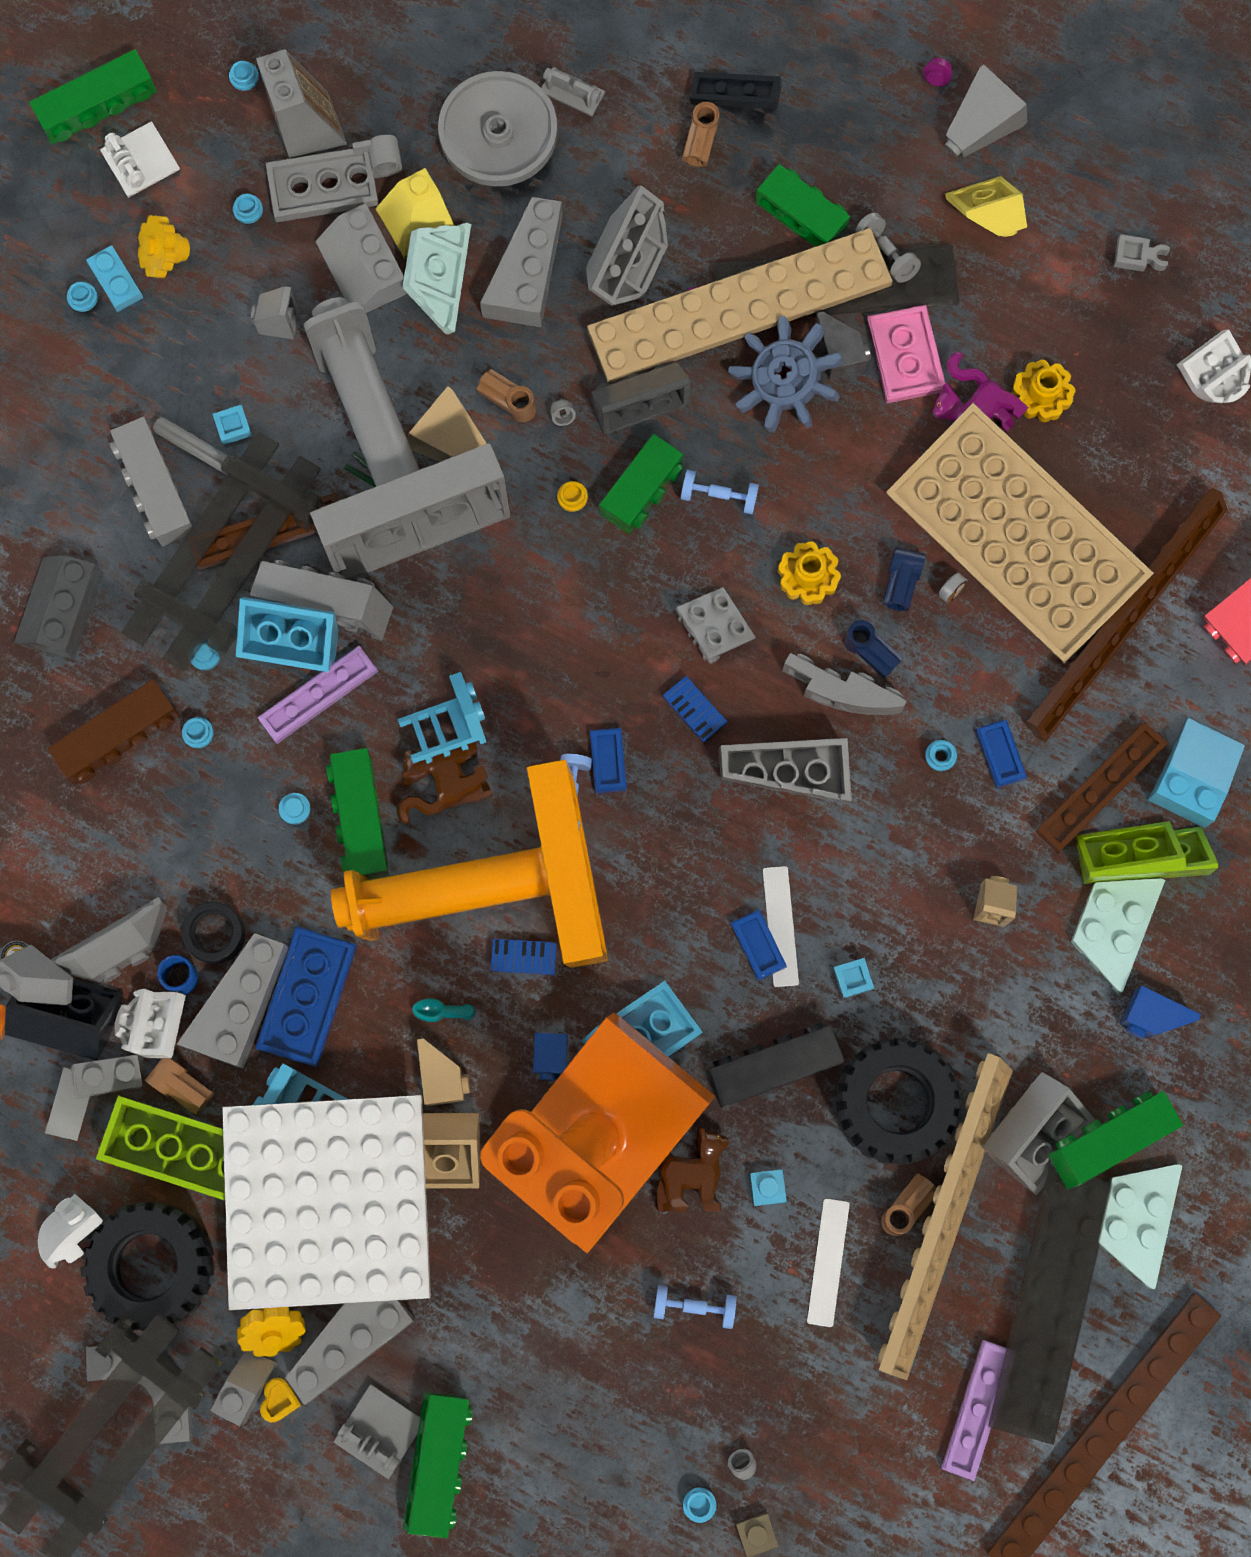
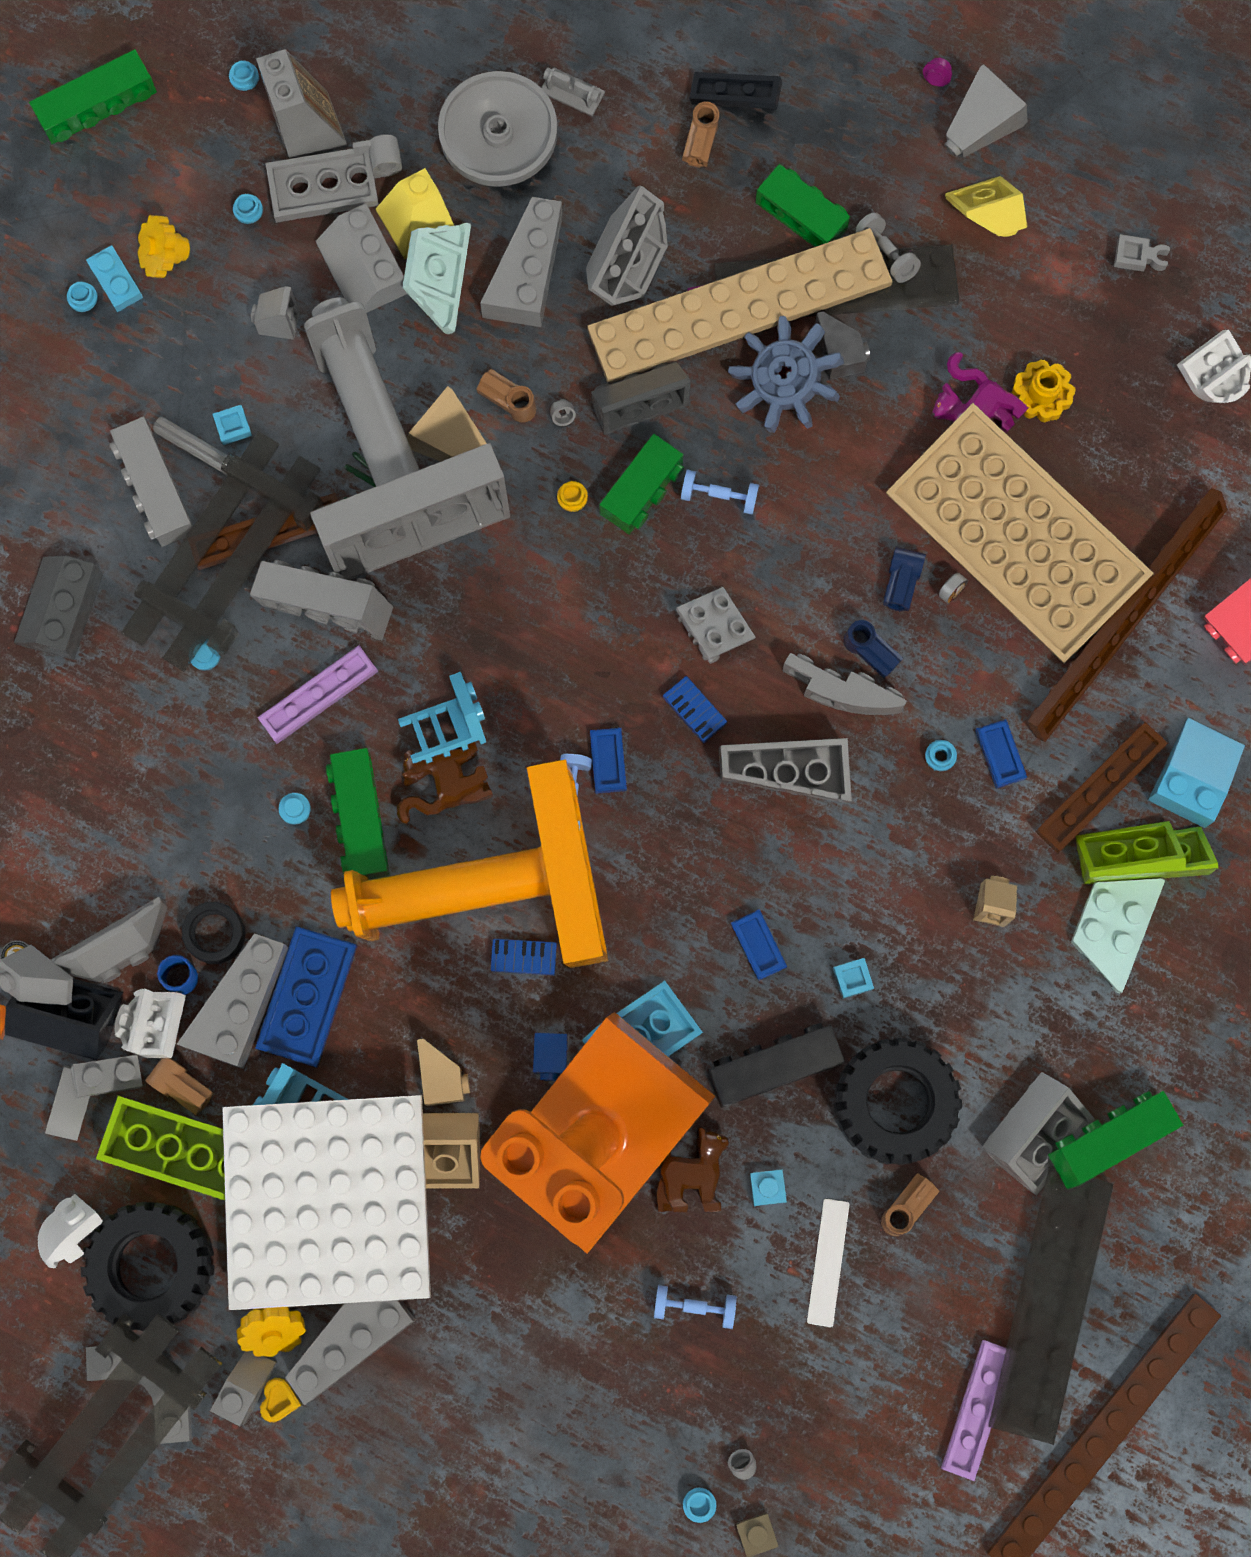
reddish brown brick [47,678,180,785] -> none
white hinge [100,121,180,198] -> none
medium azure plate [182,717,214,748] -> none
medium azure slope [236,597,338,672] -> none
light grey hinge [333,1384,420,1479] -> none
green brick [402,1391,472,1538] -> none
teal piece [412,998,476,1022] -> none
white sticker [763,866,799,987] -> none
yellow plant [778,542,841,605] -> none
bright pink tile [866,305,945,404] -> none
tan plate [878,1053,1013,1380] -> none
light aqua wing [1095,1164,1182,1289] -> none
blue slope [1119,986,1201,1039] -> none

